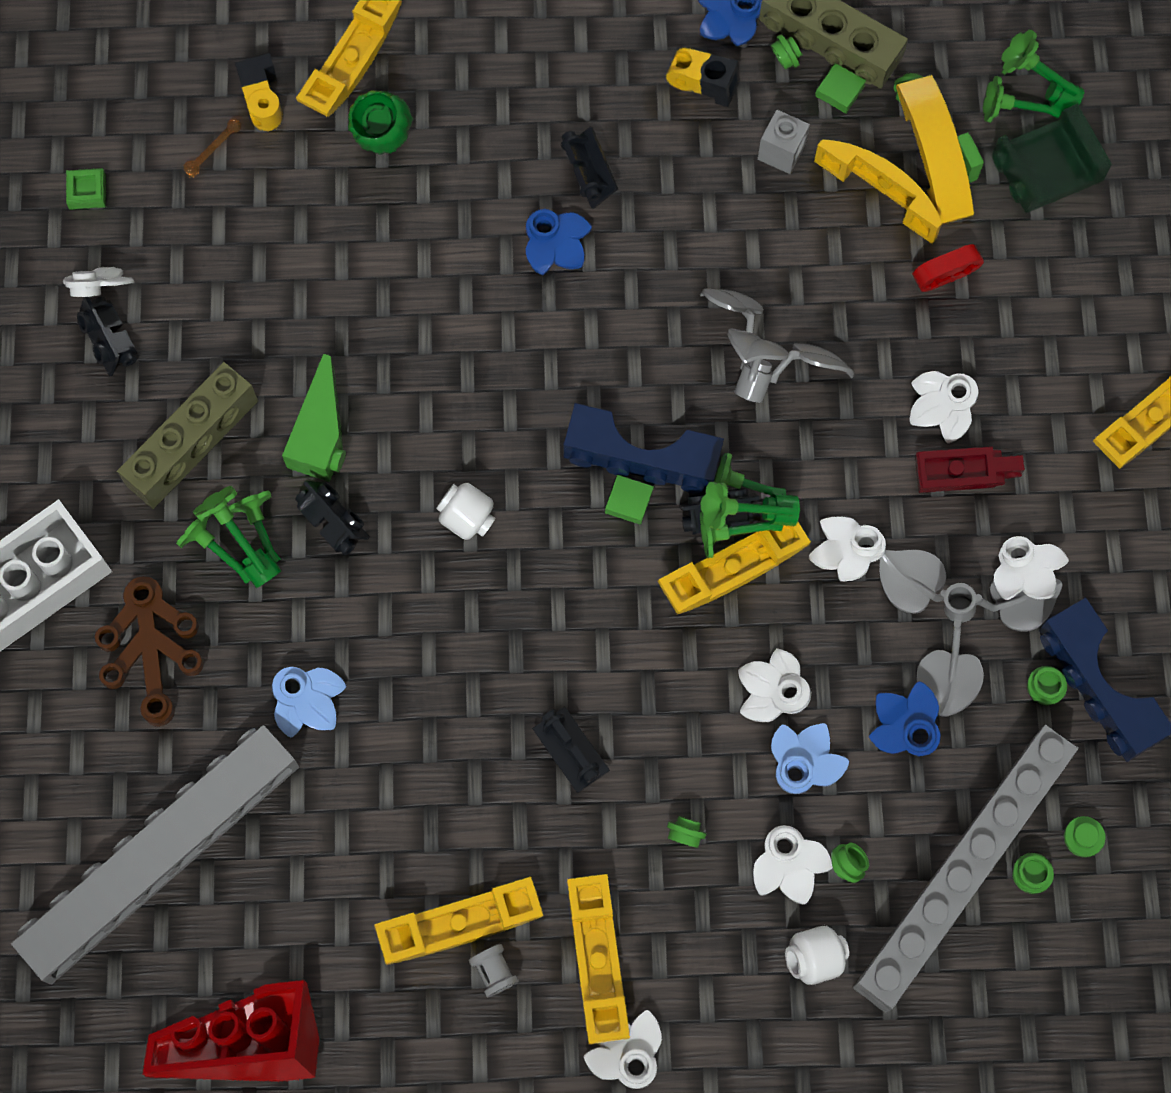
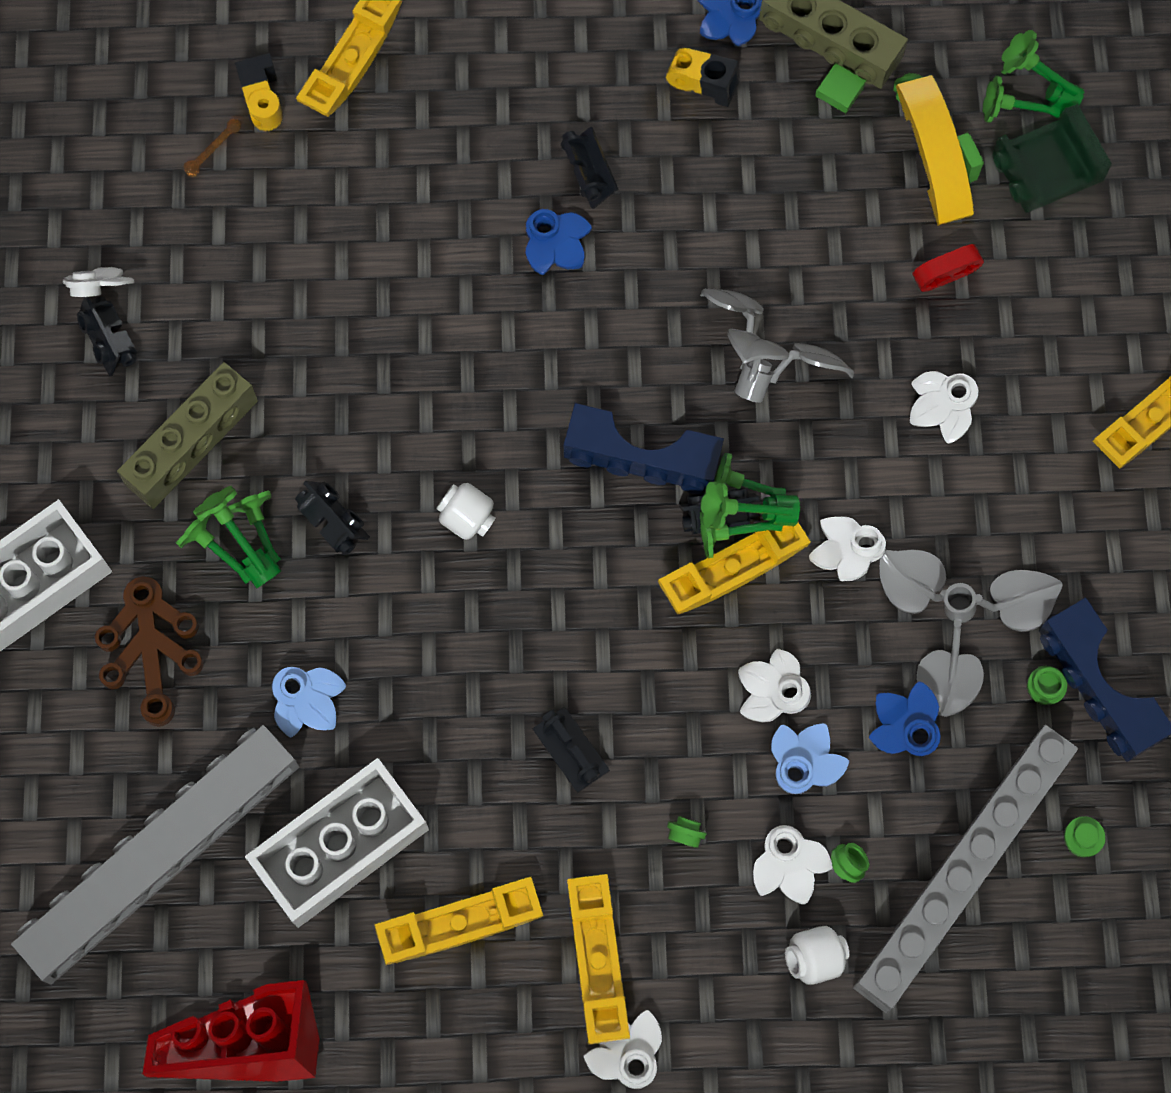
bright green tile [66,168,106,209] -> none
bright green slope [282,354,346,482] -> none
green hair [348,90,413,155] -> none
light grey bush [469,944,519,998] -> none
bright green tile [605,475,654,525] -> none
light grey brick [757,110,810,174] -> none
bright green plate [771,34,802,70] -> none
yellow slope [814,139,942,244] -> none
dark red hinge [915,446,1025,493] -> none
white plate [993,536,1069,600] -> none
bright green plate [1012,853,1054,894] -> none
none -> white brick [245,758,429,928]

